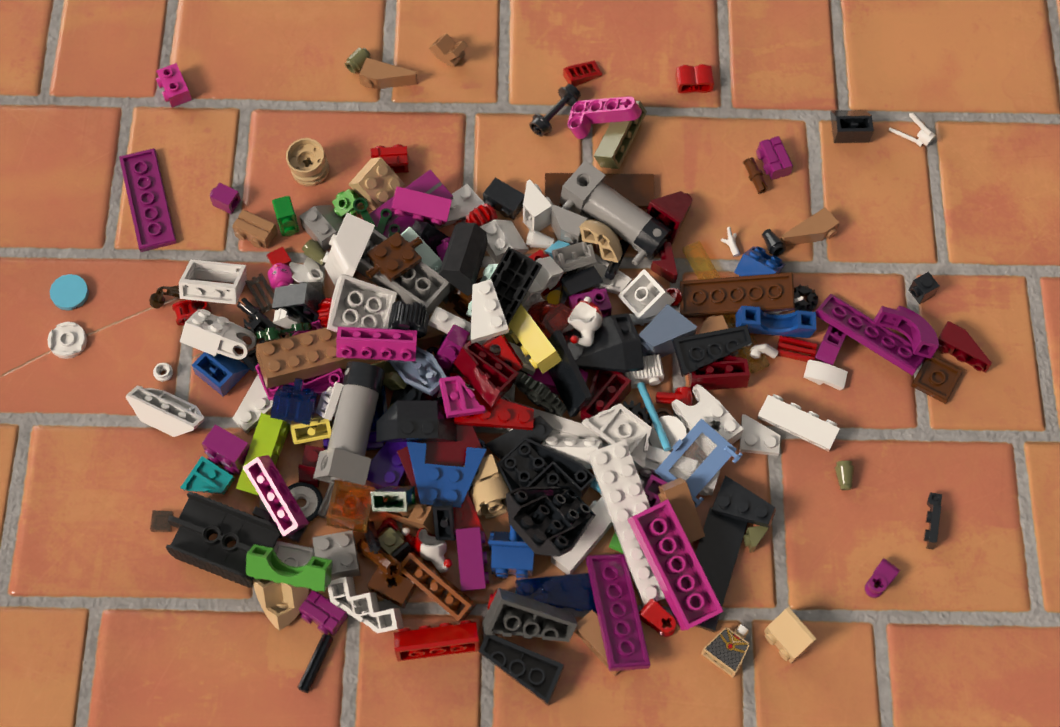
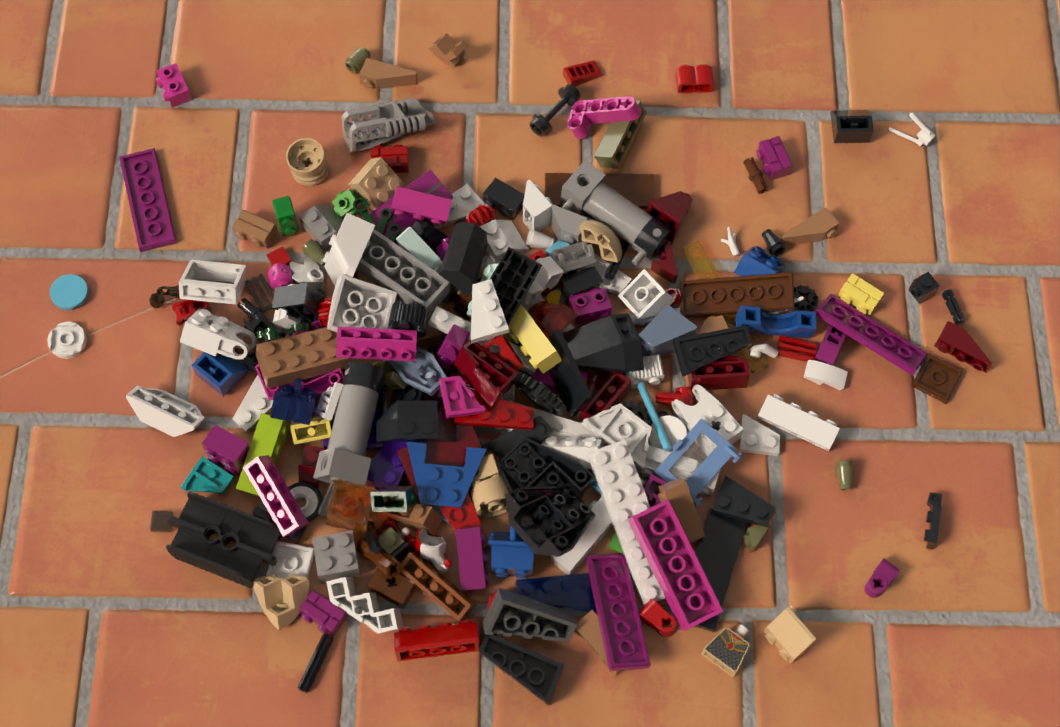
white plate [153,363,173,382] -> none
magenta brick [210,182,241,214] -> none
bright green arch [246,544,332,591] -> none
reddish brown plate [366,232,423,282] -> none
black slope [432,499,456,540] -> none
white piece [568,297,603,347] -> none
magenta arch [874,306,939,359] -> none
none -> light grey connector [341,98,435,153]
none -> light yellow brick [838,273,885,316]
none -> black axle [942,289,965,324]

